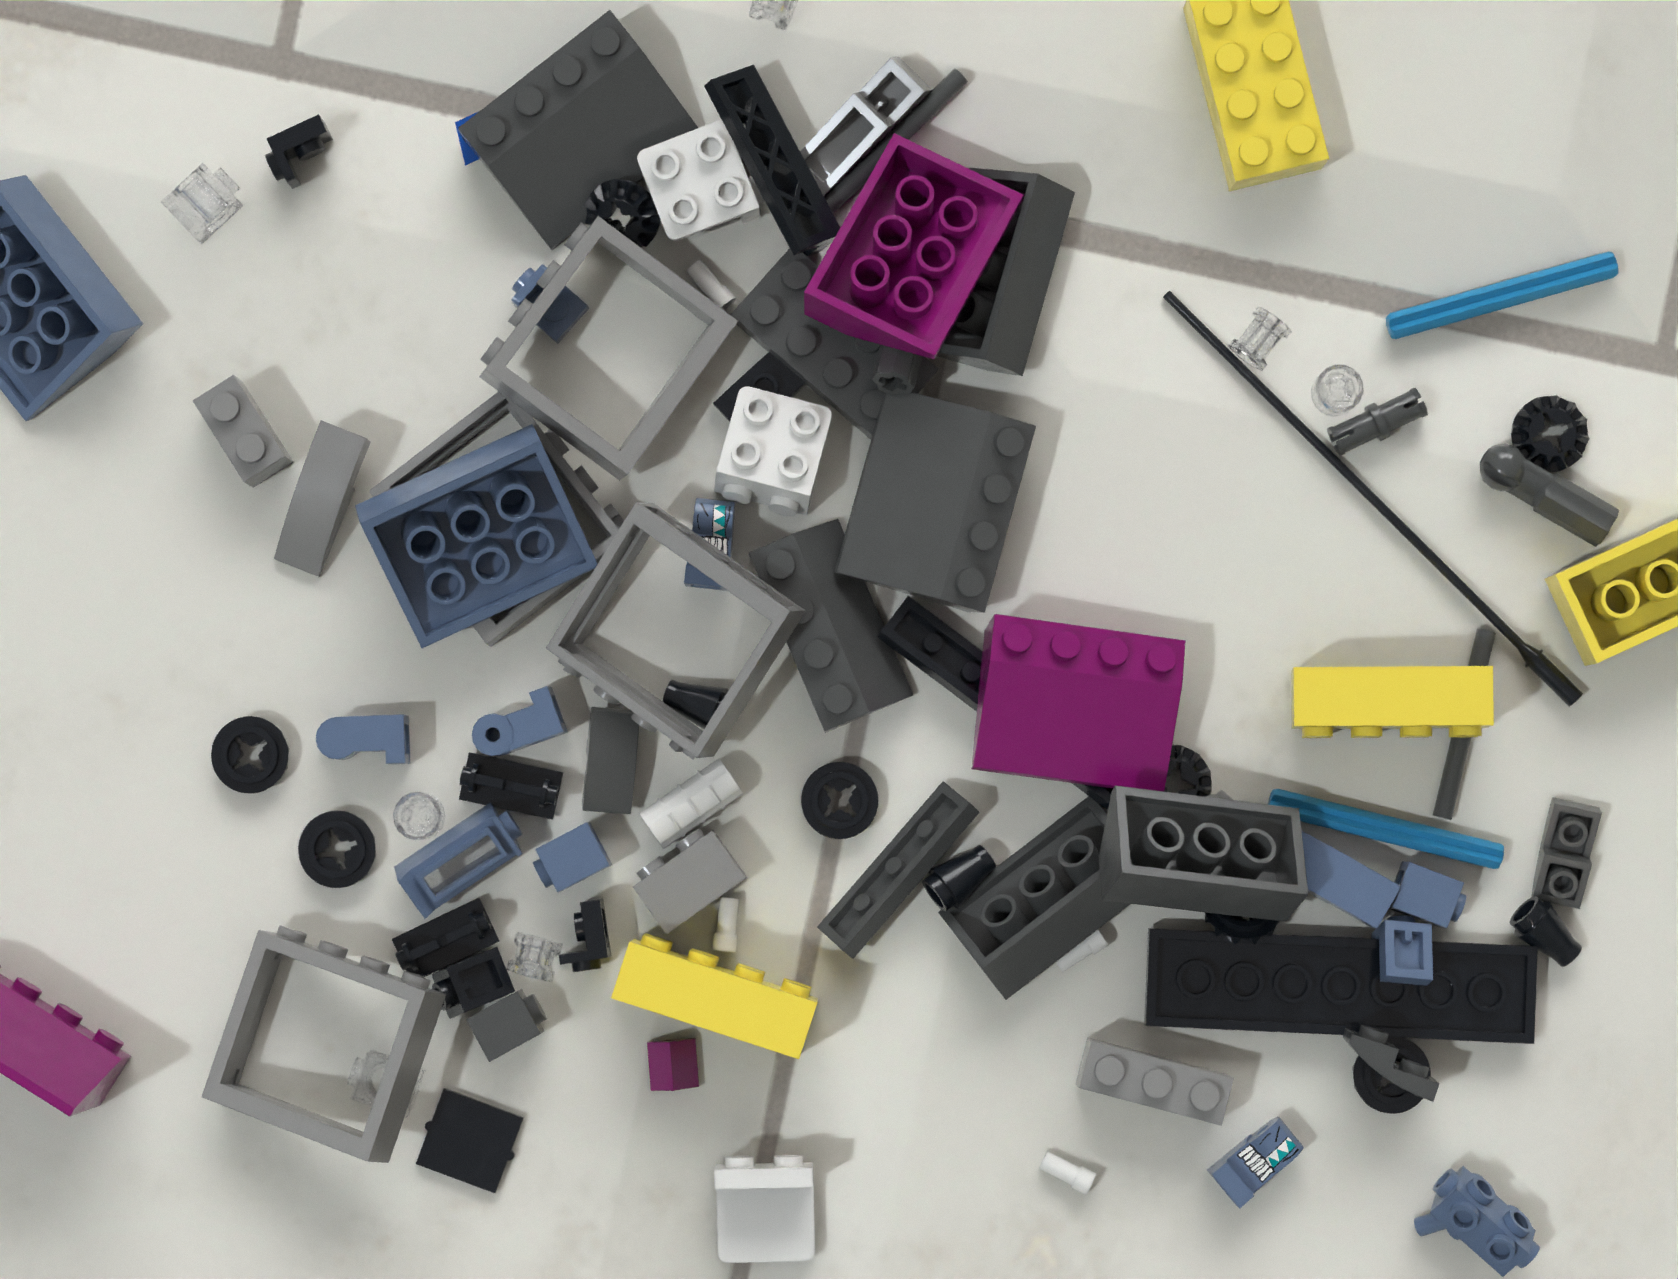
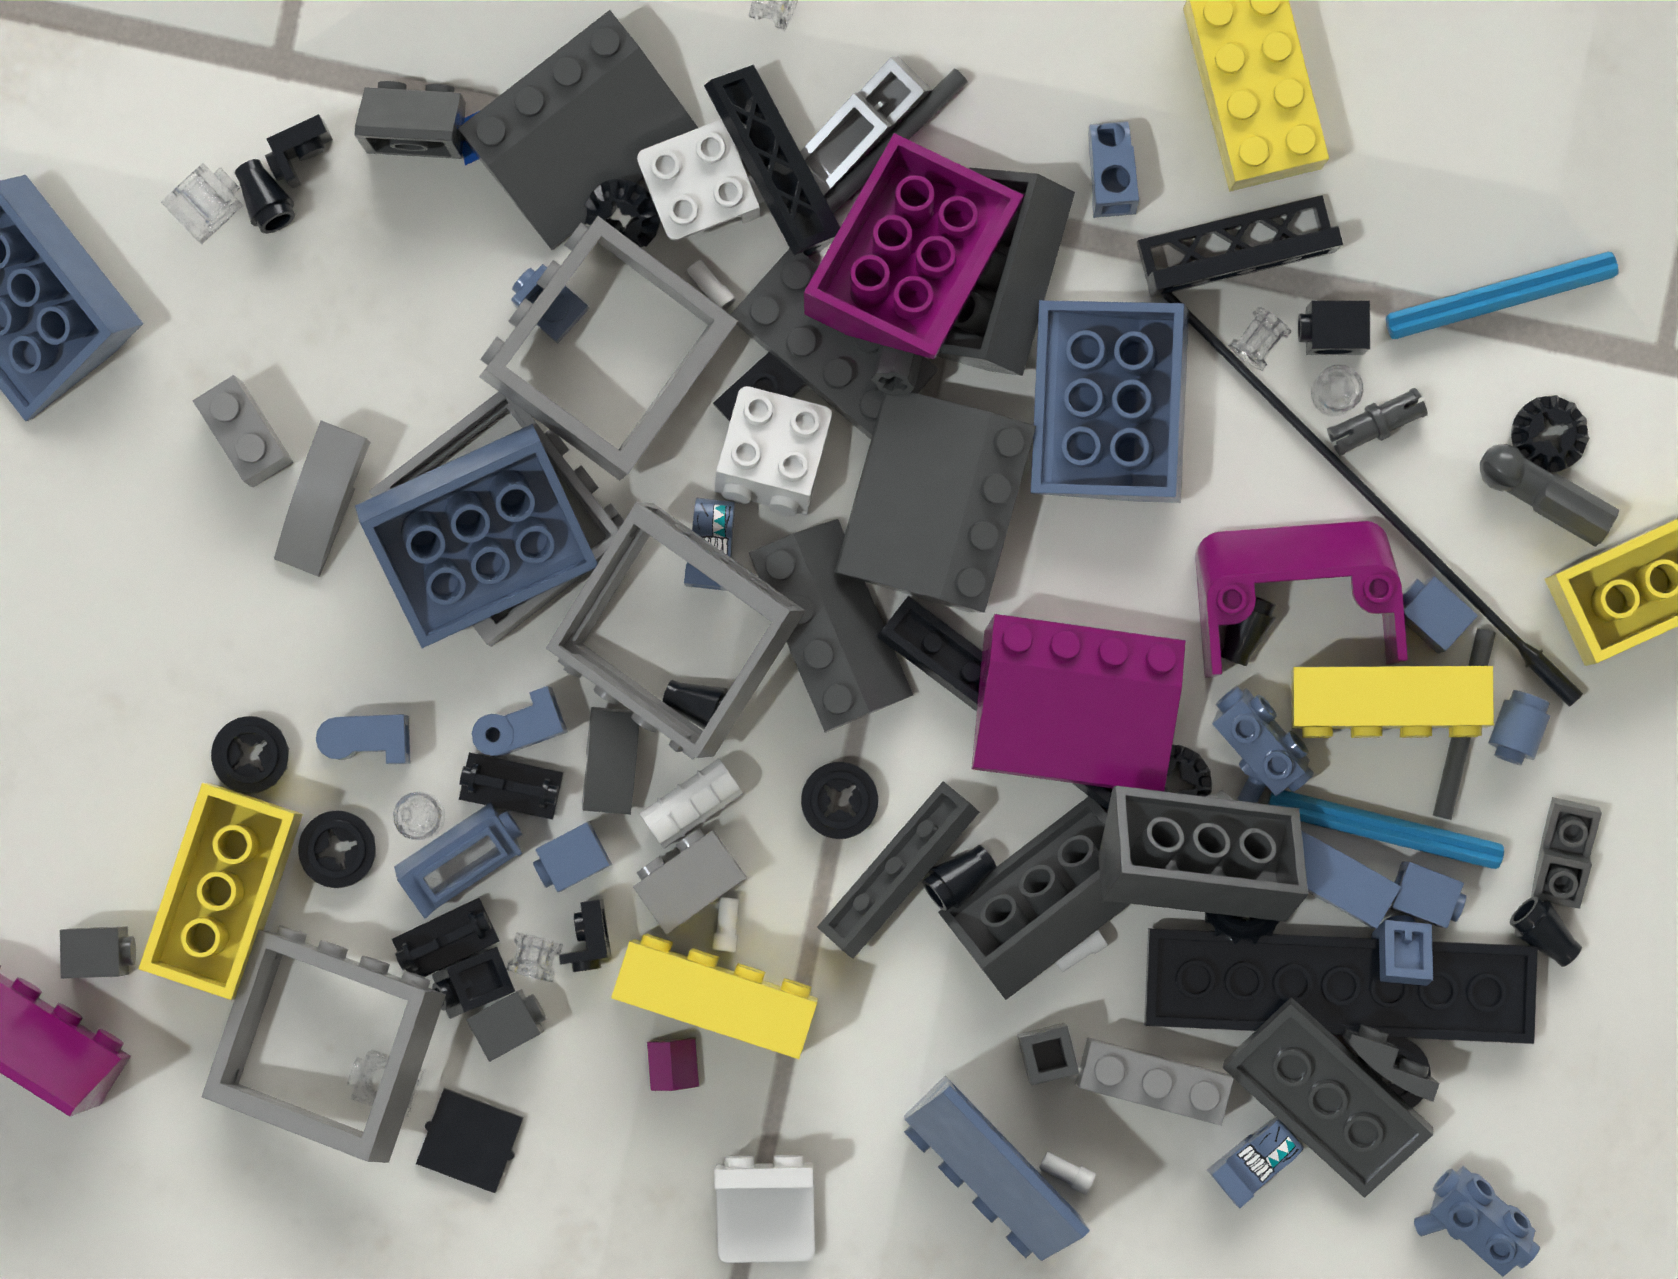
none -> dark grey brick [60,926,136,979]
none -> light yellow brick [138,783,303,1000]
none -> black cone [235,159,295,234]
none -> dark grey slope [354,81,466,159]
none -> sand blue slope [904,1076,1090,1261]
none -> dark grey brick [1017,1023,1079,1085]
none -> sand blue slope [1031,300,1189,503]
none -> sand blue leg [1088,121,1139,218]
none -> black fence [1136,195,1343,297]
none -> magenta windscreen [1195,521,1408,678]
none -> sand blue brick [1212,686,1314,803]
none -> black cone [1221,596,1276,666]
none -> dark grey plate [1223,997,1433,1198]
none -> black brick [1298,301,1370,355]
none -> sand blue brick [1402,576,1478,654]
none -> sand blue brick [1488,690,1550,765]

